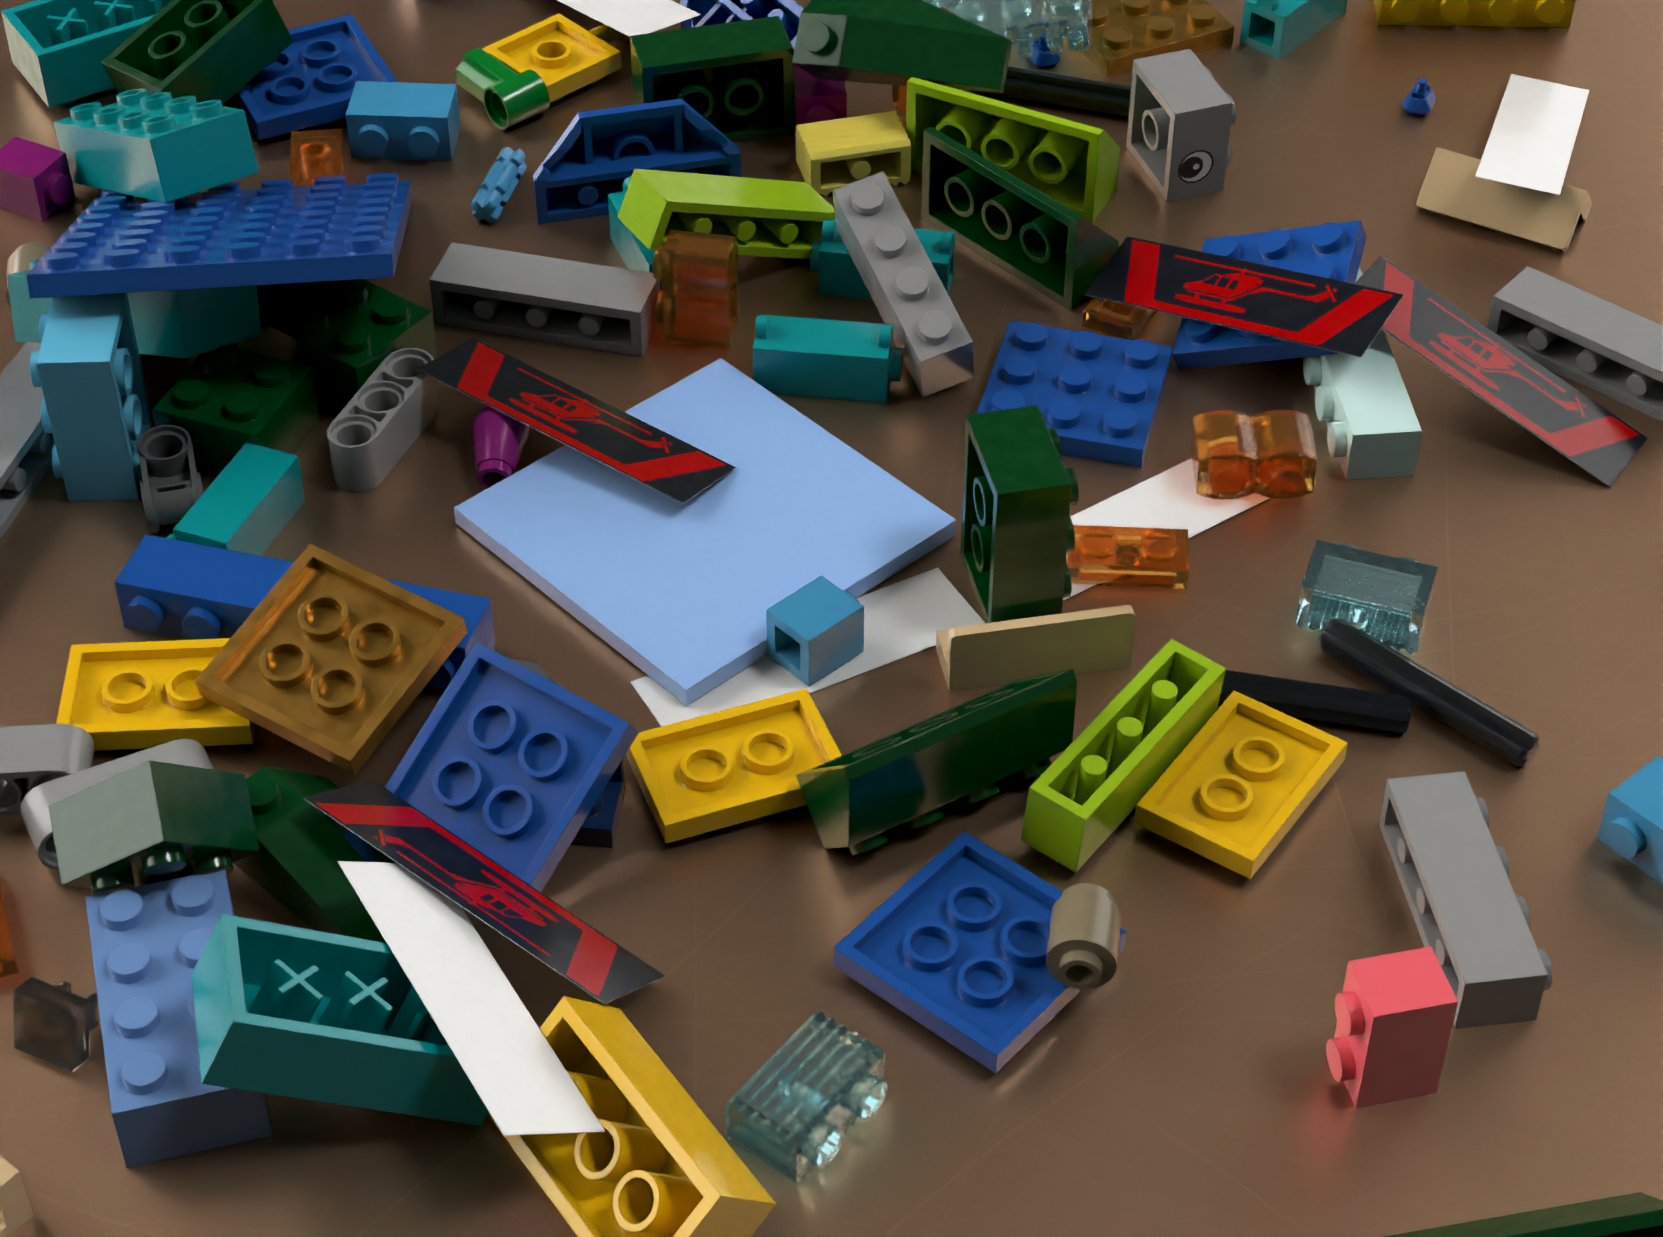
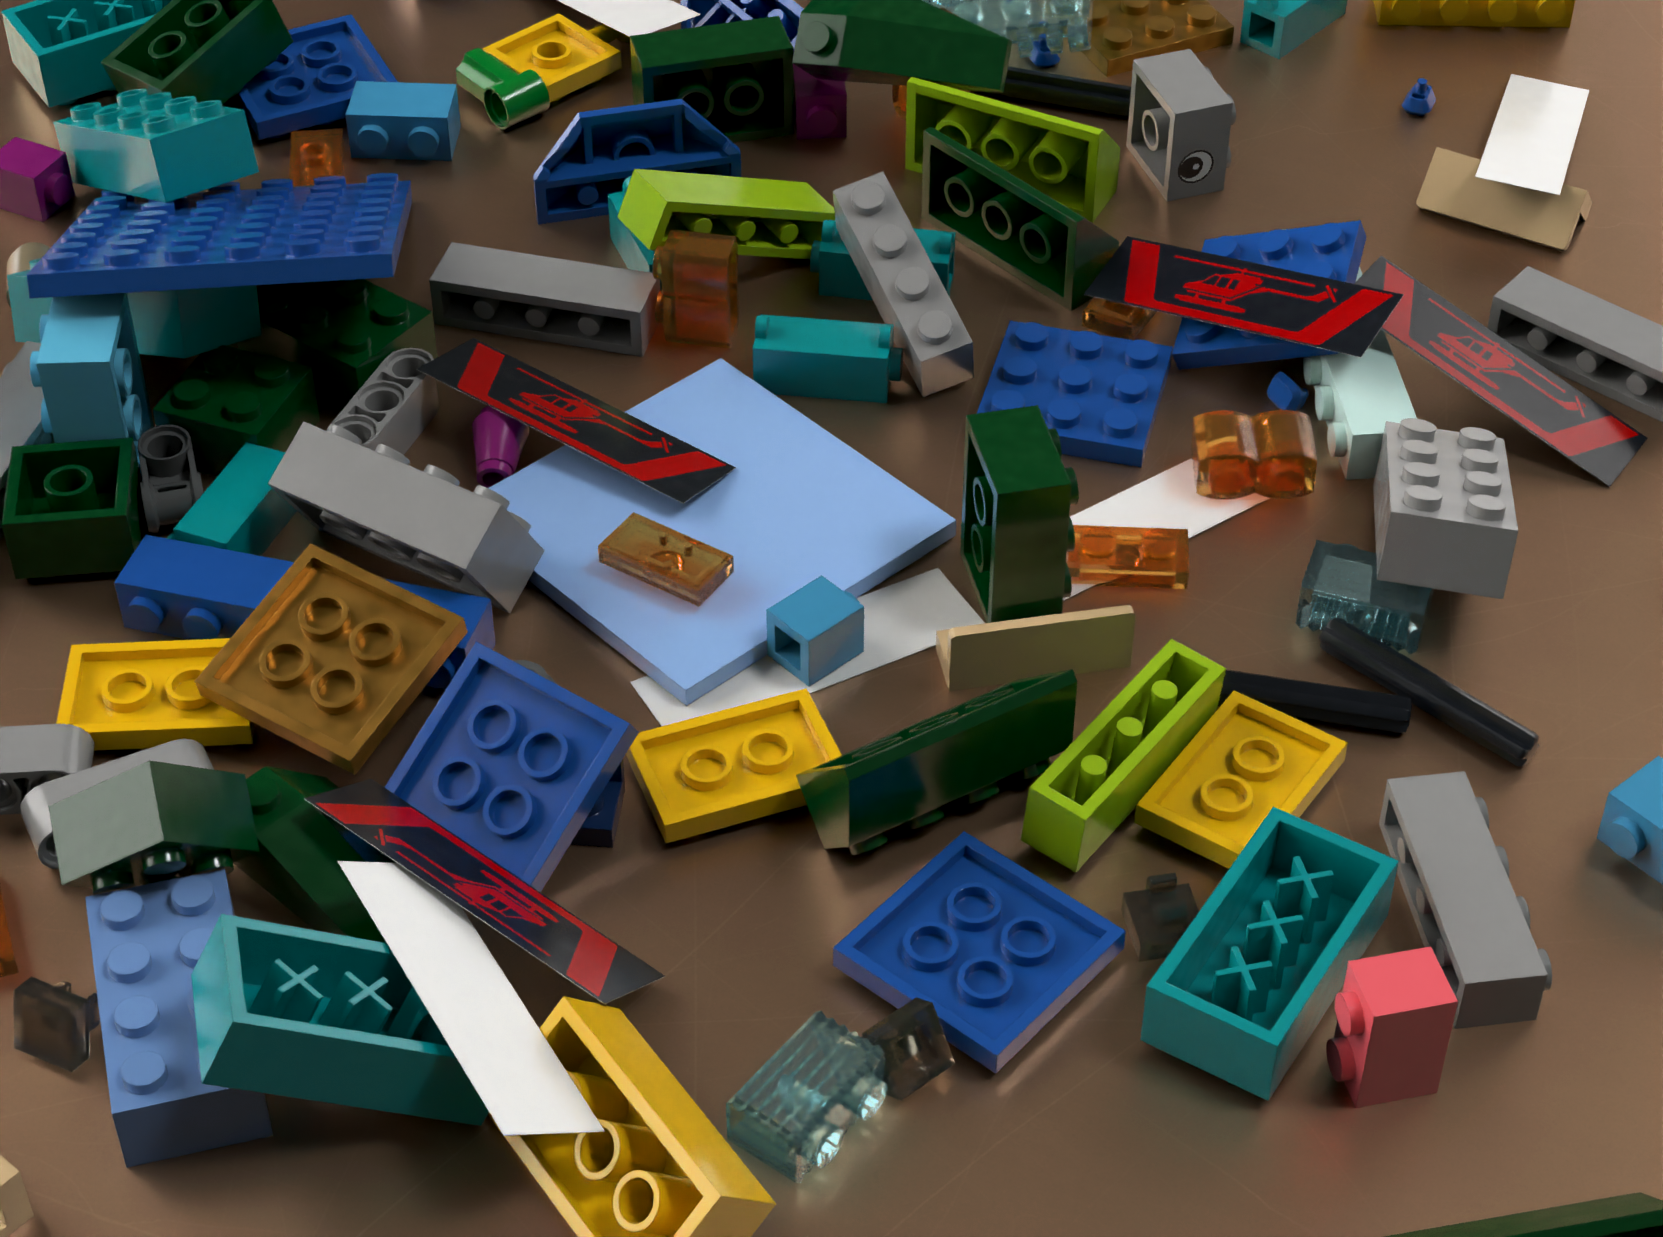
dark azure axle [471,147,527,223] -> none
light yellow brick [796,111,911,197] -> none
dark tan brick [1046,883,1121,990] -> none
none -> dark green brick [1,437,143,579]
none -> light grey brick [268,421,545,613]
none -> clear orange plate [598,512,734,606]
none -> clear smoke tile [859,997,955,1100]
none -> clear smoke tile [1121,873,1199,962]
none -> teal brick [1140,807,1399,1101]
none -> blue rock [1267,372,1309,416]
none -> light grey brick [1373,418,1518,599]

